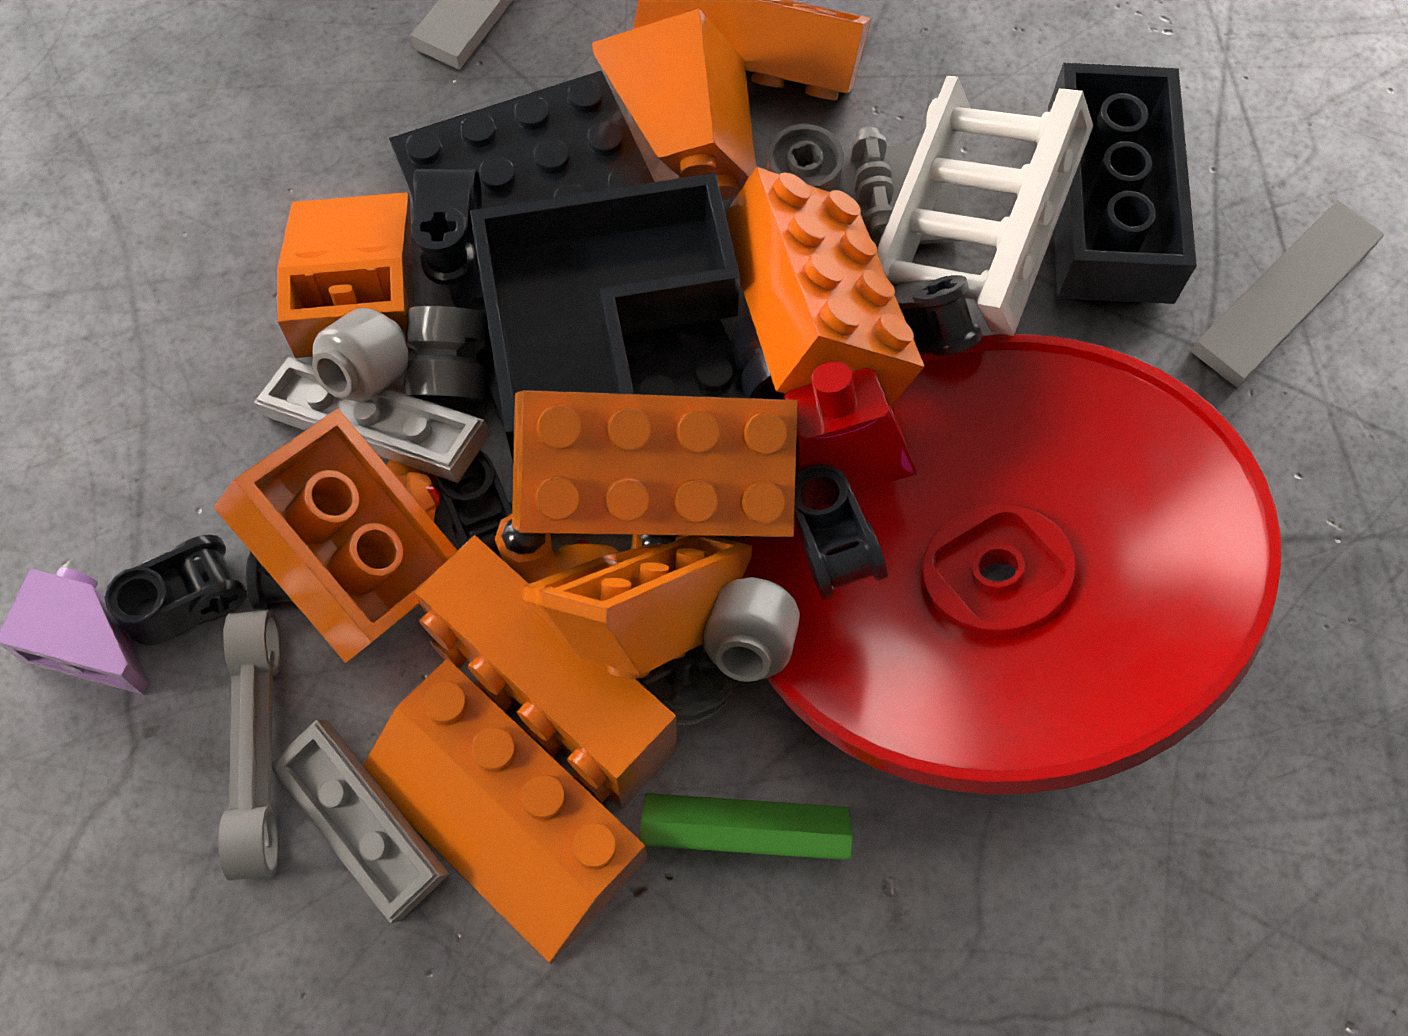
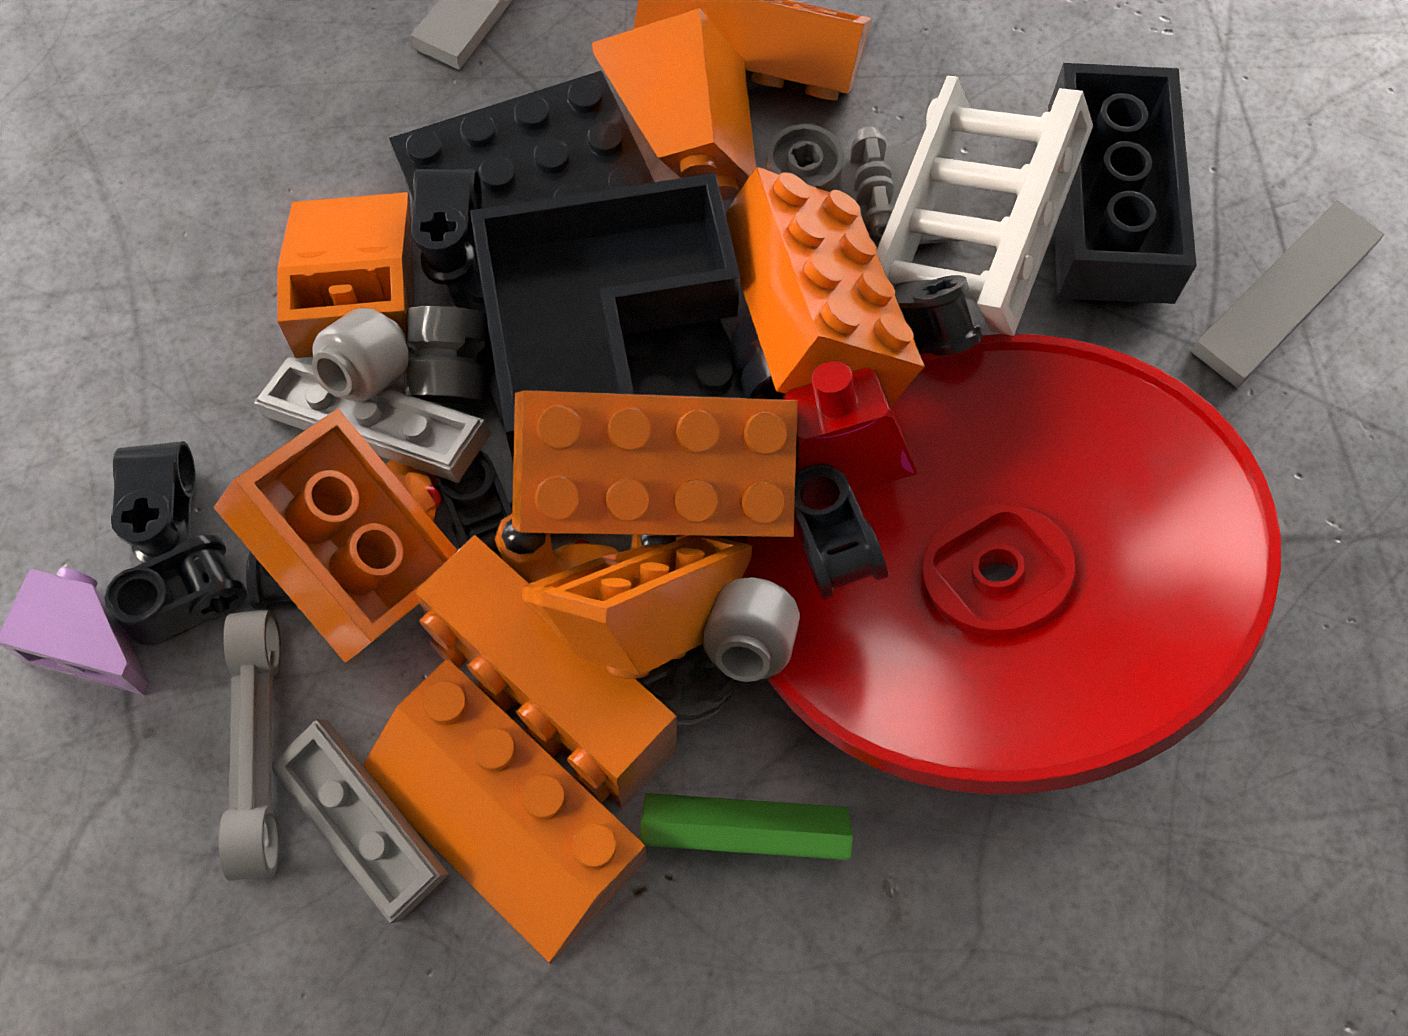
none -> black piece [111,441,196,563]

